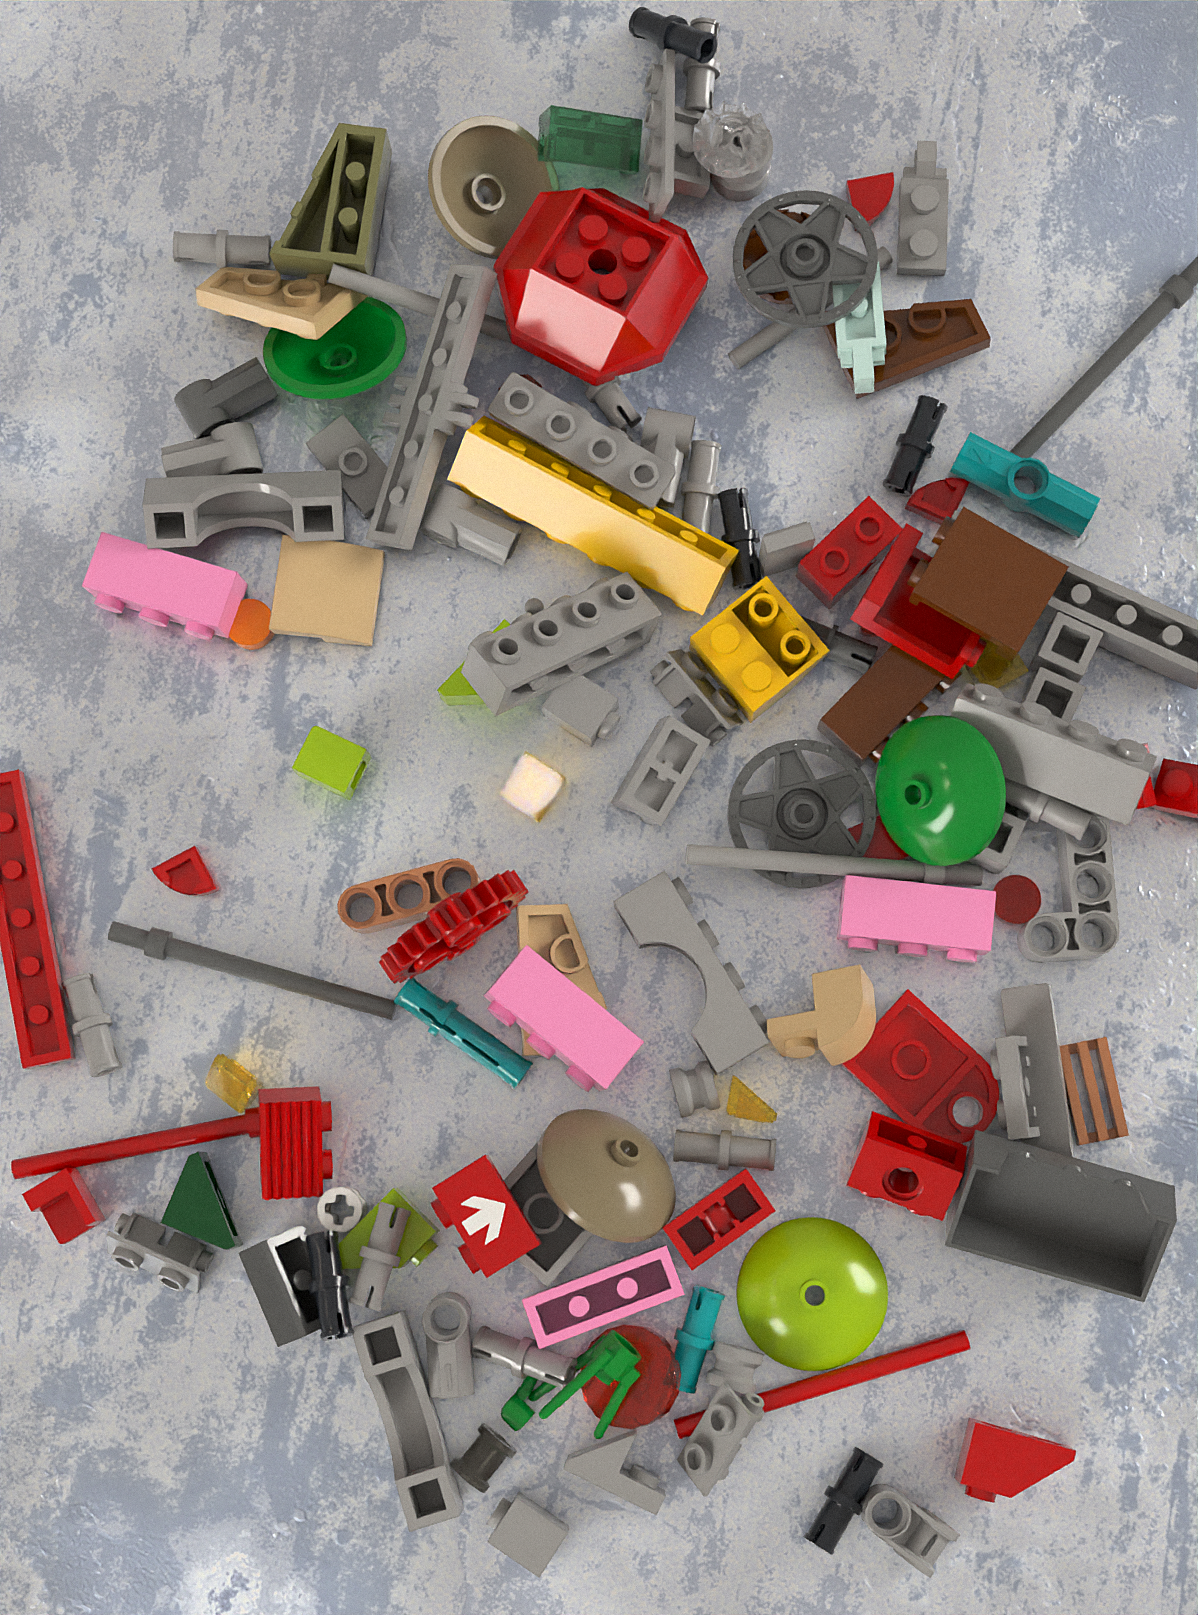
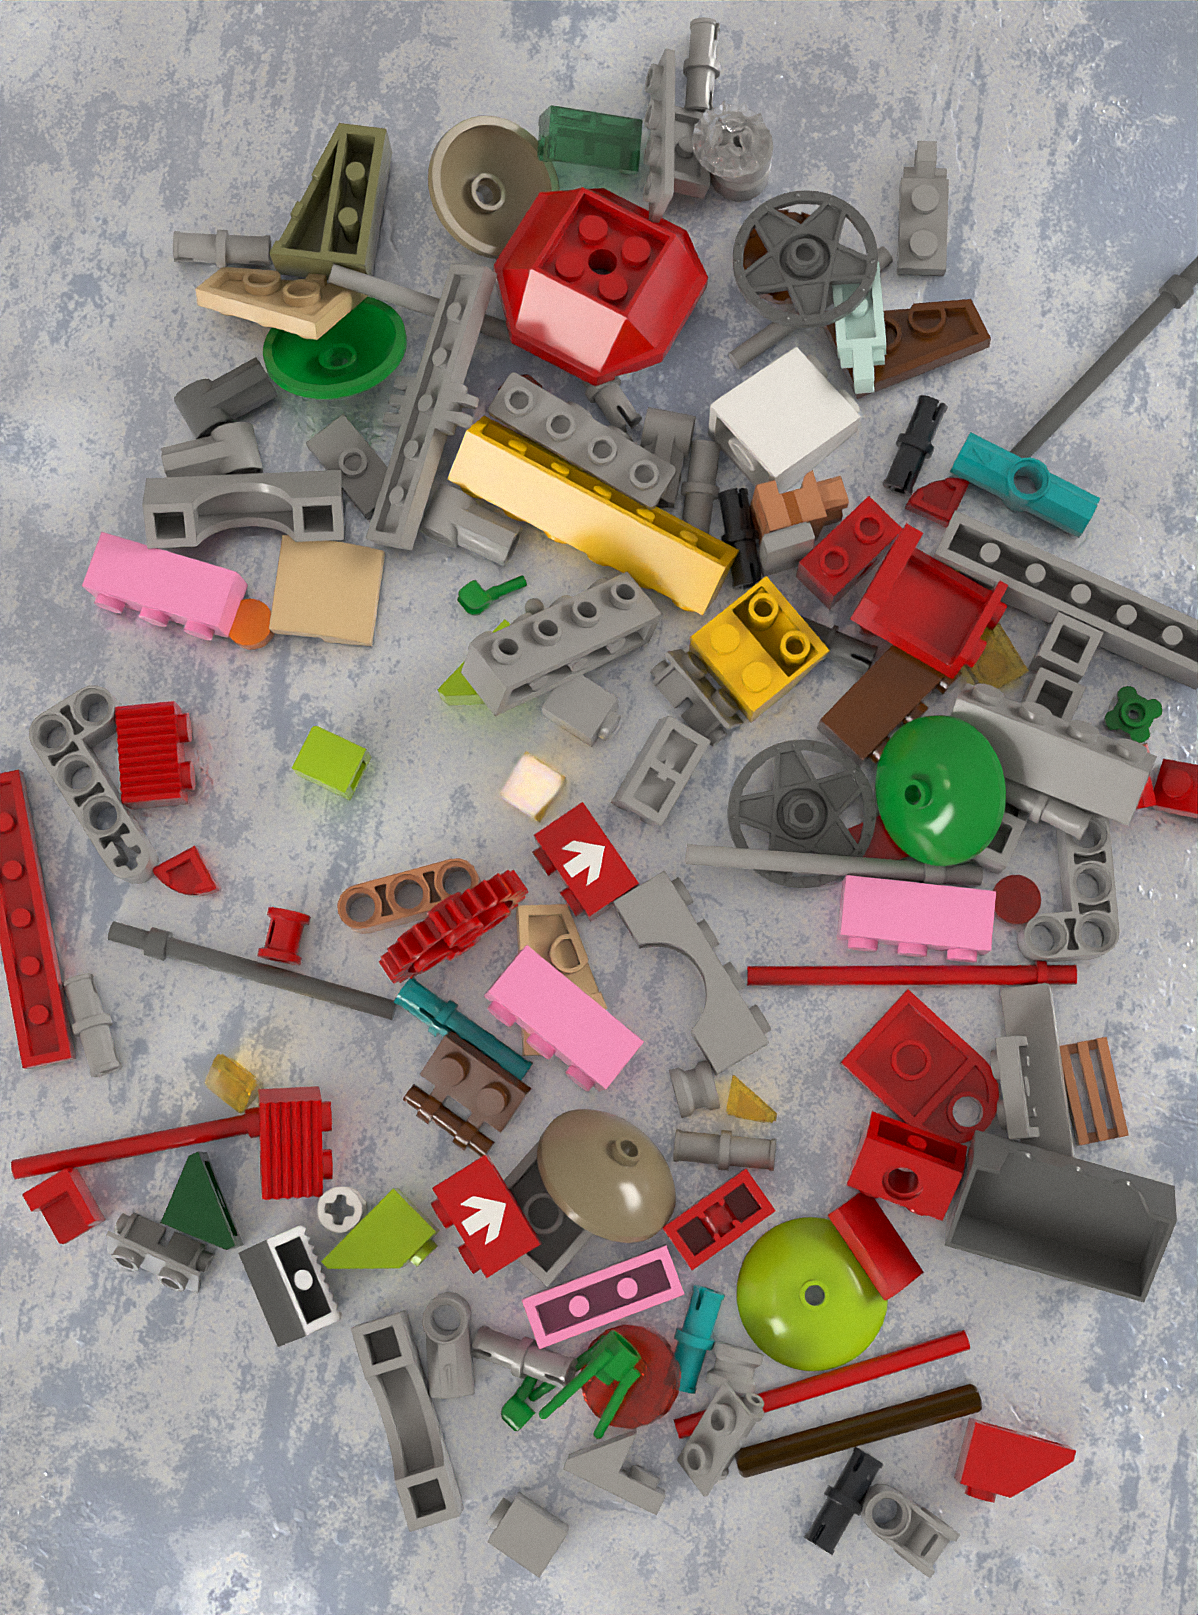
black pin [305,1231,354,1341] -> none
light grey pin [348,1202,411,1311] -> none
clear smoke bush [450,1423,517,1493] -> none
black pin [629,7,718,64] -> none
tan brick [766,964,876,1066] -> none
red tile [846,172,894,231] -> none
reddish brown panel [907,506,1069,662] -> none
none -> light grey beam [29,685,159,884]
none -> red brick [115,701,196,810]
none -> red bush [257,907,311,966]
none -> reddish brown plate [403,1030,532,1157]
none -> green hand [457,575,527,616]
none -> red brick [532,802,639,922]
none -> white slope [708,347,861,494]
none -> dark brown axle [735,1384,982,1478]
none -> red bar [747,960,1077,986]
none -> nougat hips [750,470,849,548]
none -> red tile [828,1191,924,1301]
none -> green plate [1104,686,1163,743]

